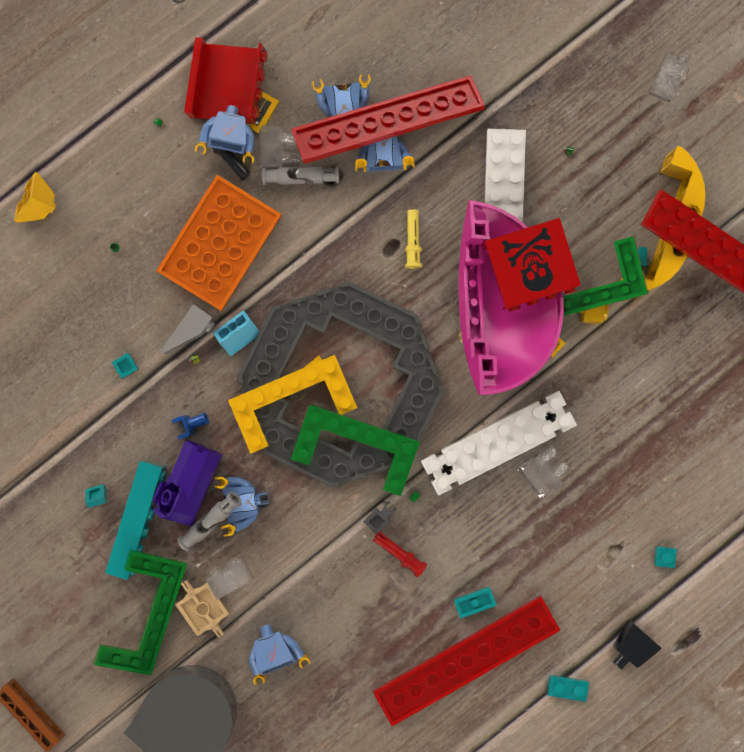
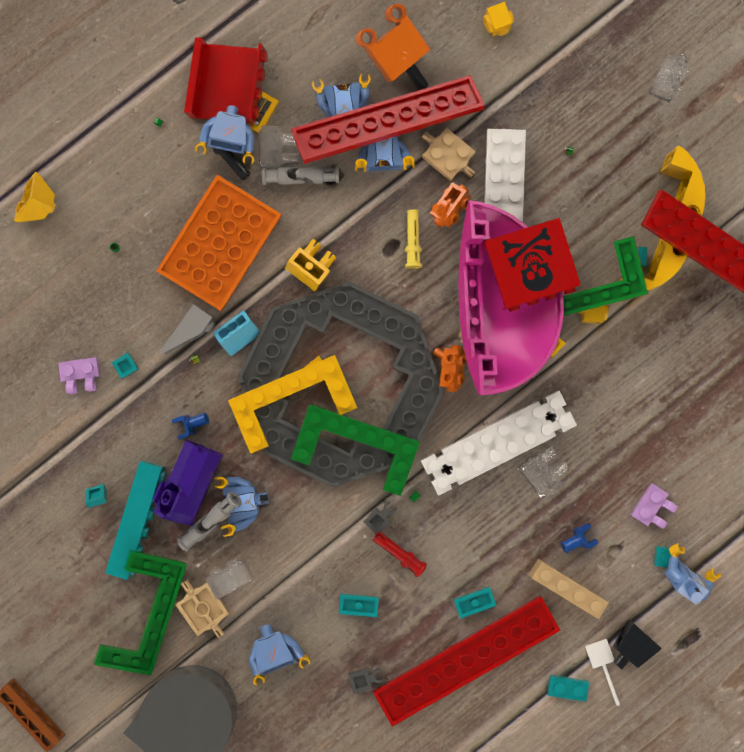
none -> lavender plate [58,357,101,394]
none -> yellow brick [285,239,336,291]
none -> teal plate [339,593,379,617]
none -> dark grey plate [348,668,384,694]
none -> orange piece [355,4,430,90]
none -> tan plate [421,128,476,182]
none -> orange brick [430,183,471,228]
none -> orange brick [433,345,467,392]
none -> yellow brick [483,2,514,36]
none -> tan brick [528,559,609,619]
none -> blue piece [560,523,599,553]
none -> white piece [585,639,620,706]
none -> lavender plate [630,483,678,529]
none -> medium blue torso [664,543,721,604]

